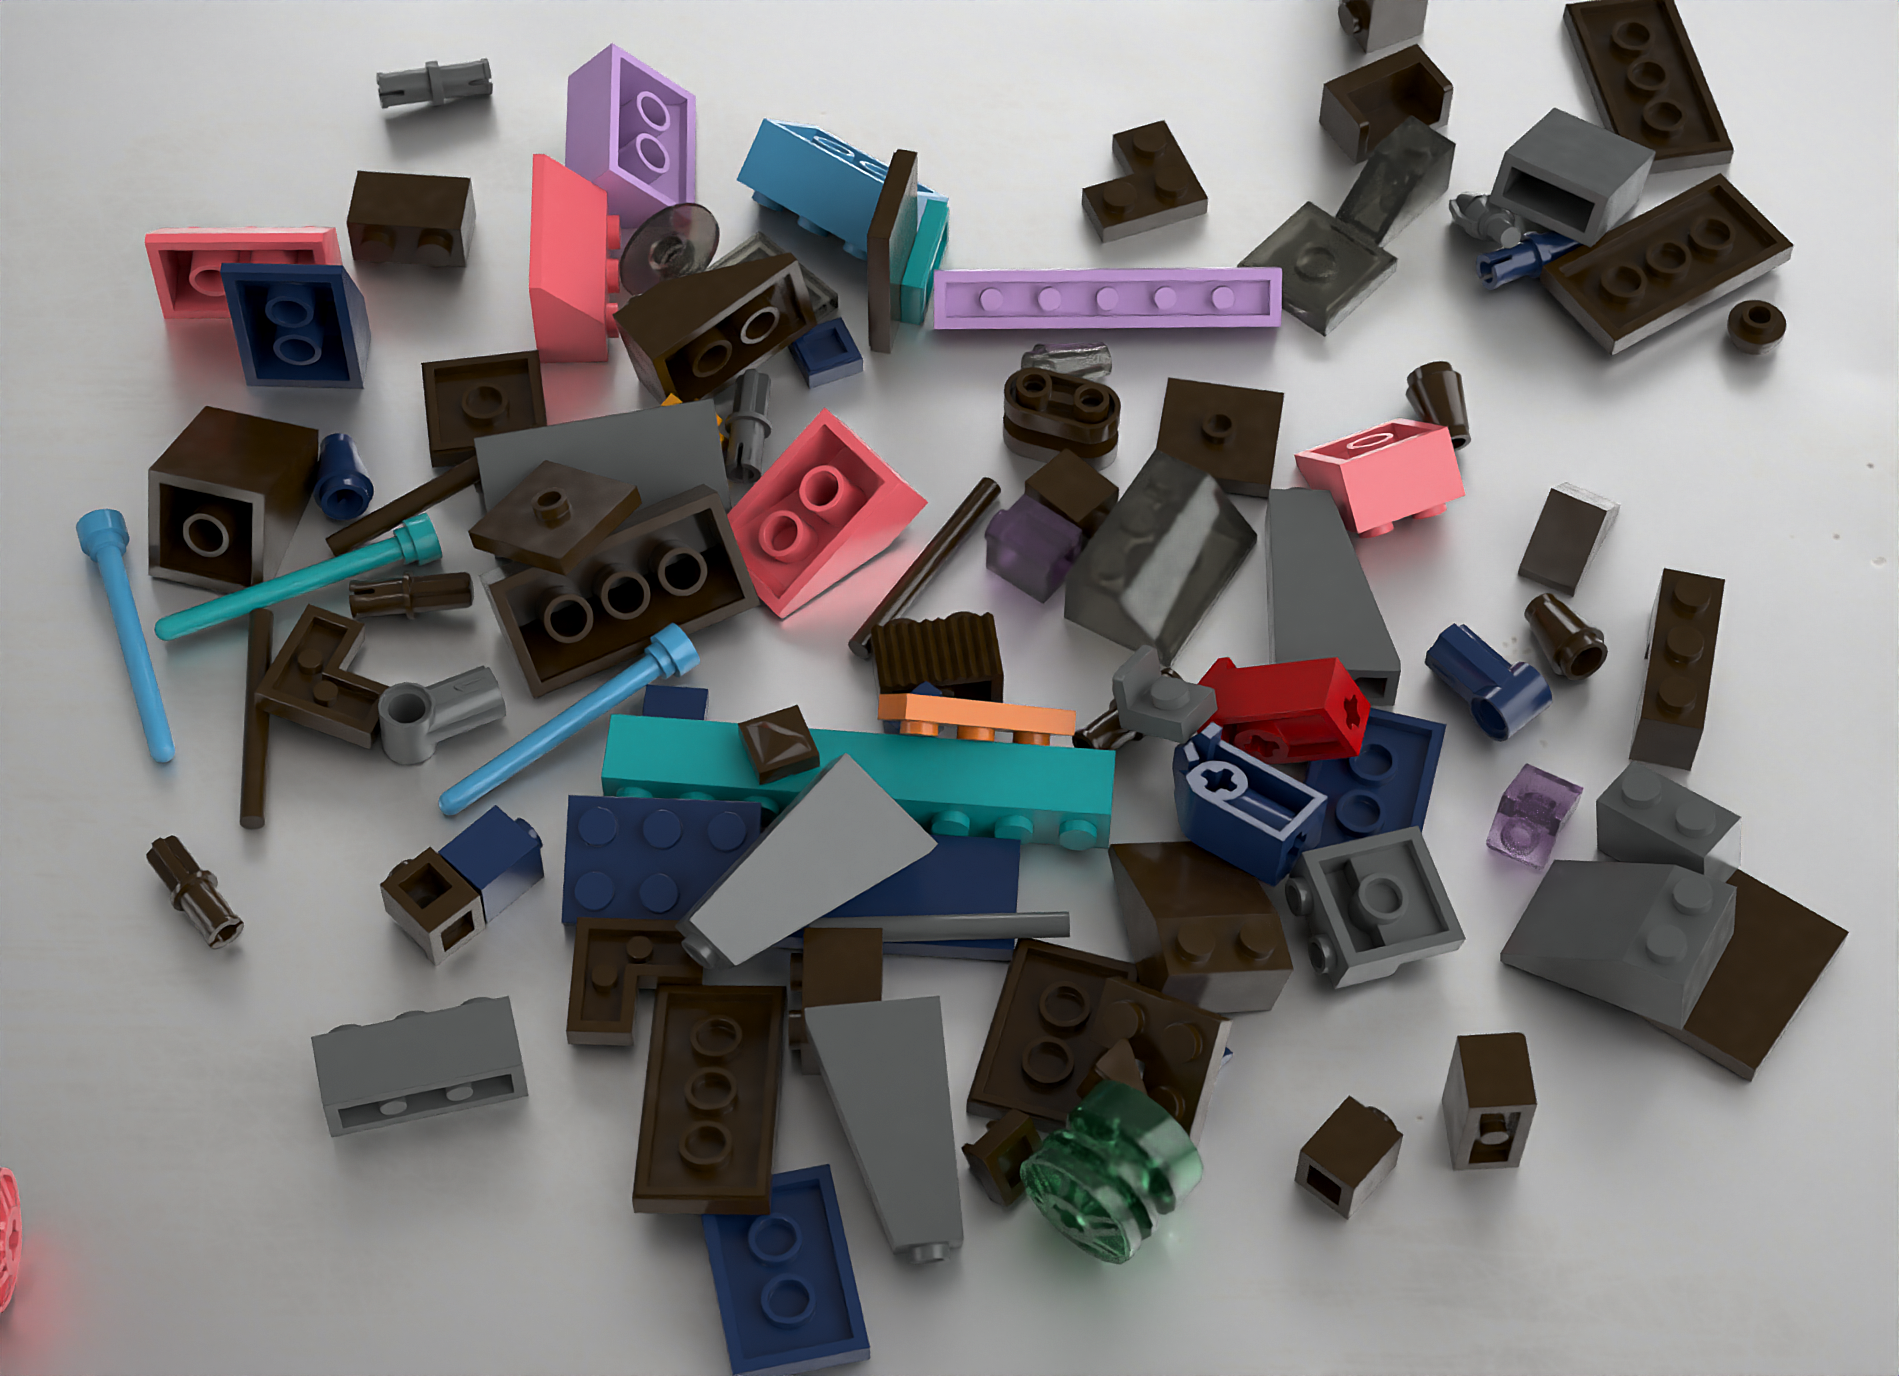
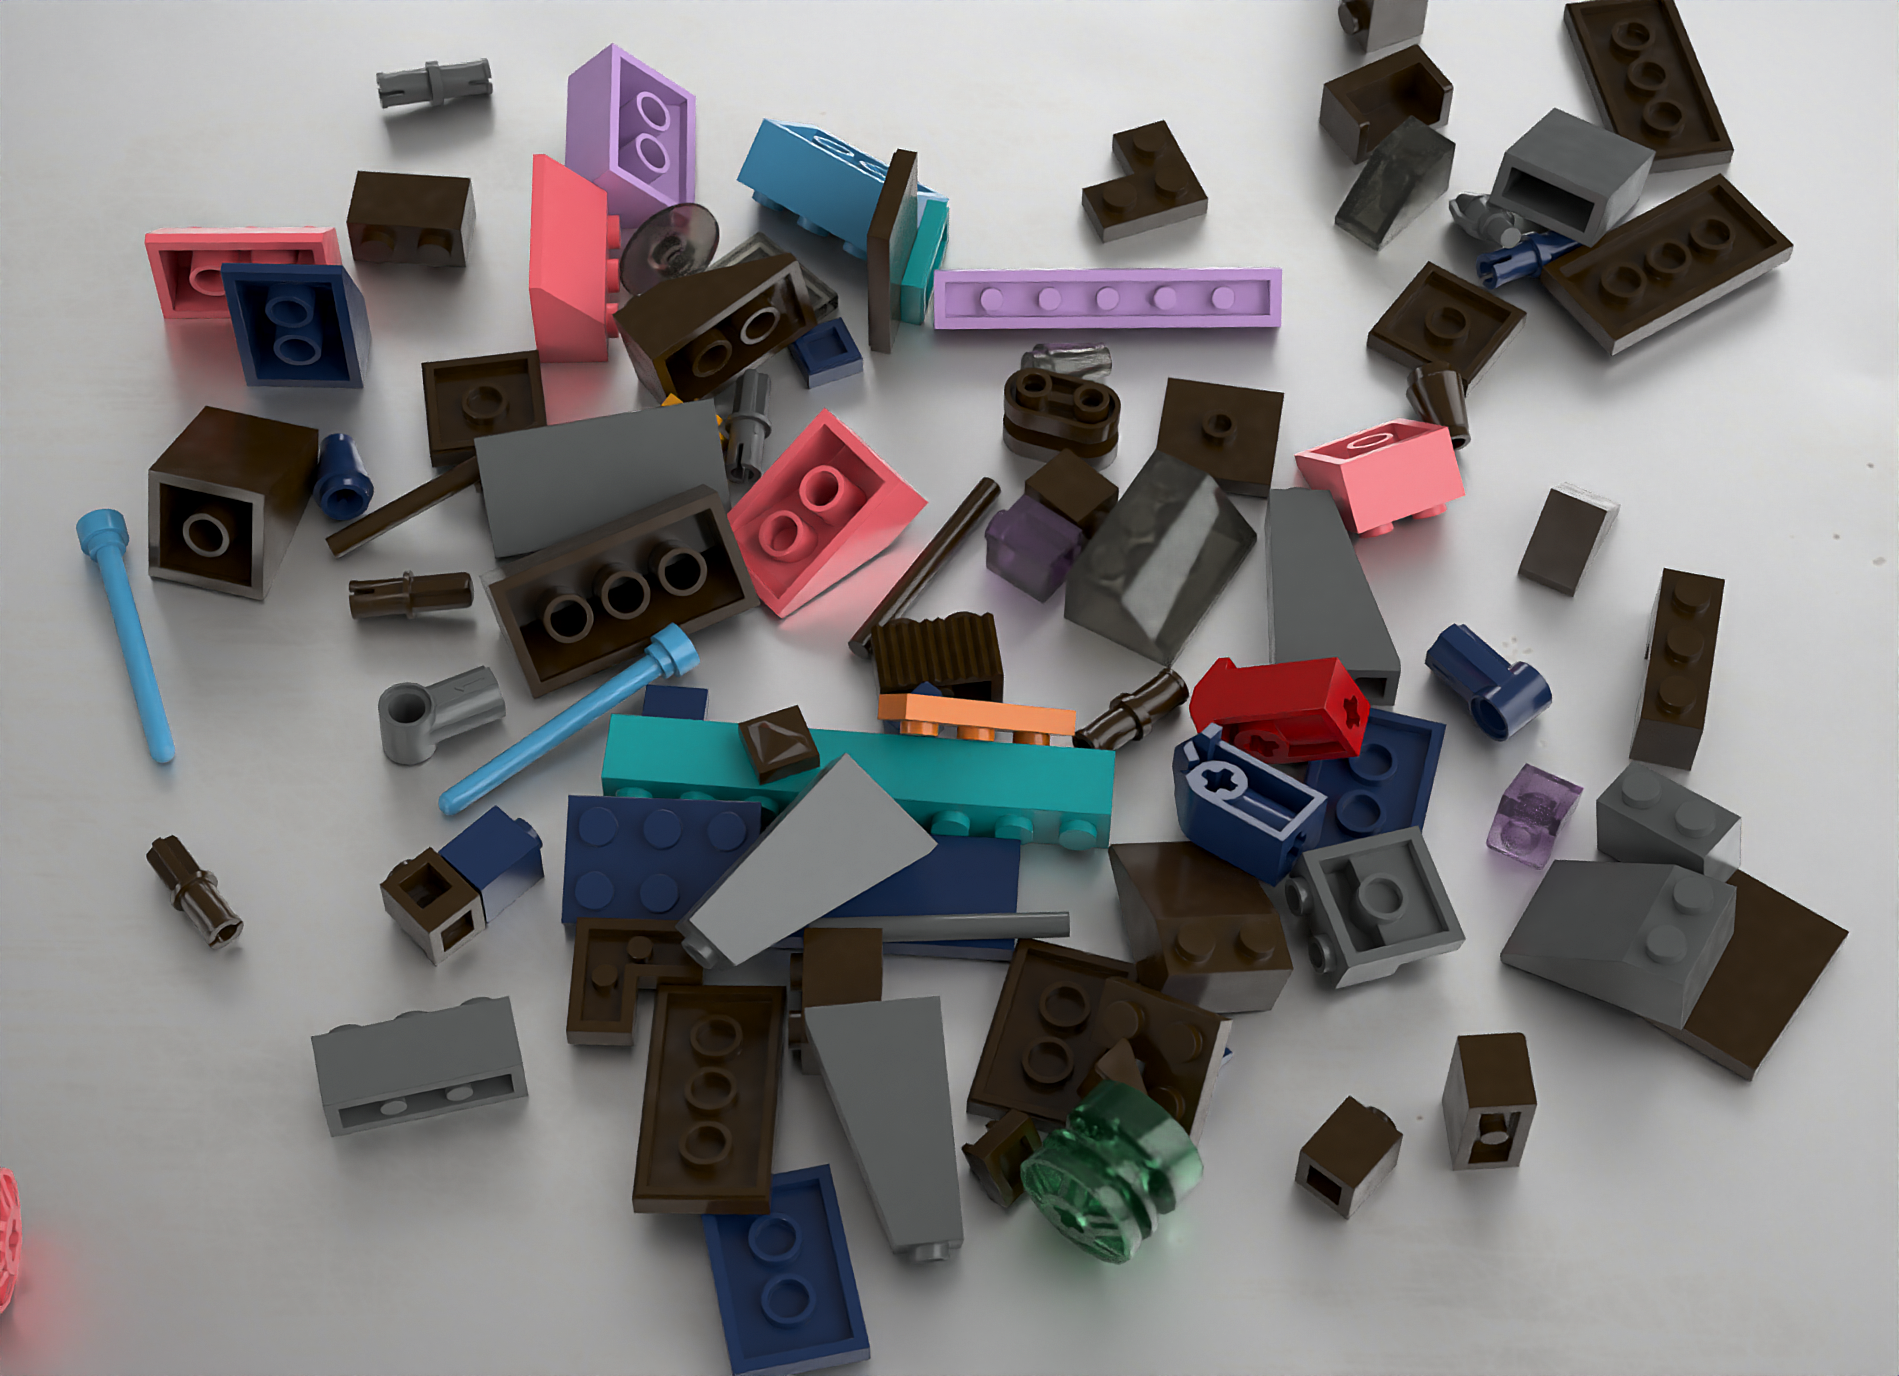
teal piece [154,513,443,641] -> none
dark brown bar [239,608,274,829] -> none
dark brown plate [255,604,390,749] -> none
dark brown plate [468,460,642,576] -> none
dark grey bracket [1112,644,1218,744] -> none
clear smoke tile [1237,201,1398,337] -> none
dark brown cone [1524,593,1608,681] -> none
dark brown plate [1727,300,1787,355] -> none
none -> dark brown tile [1366,261,1527,399]

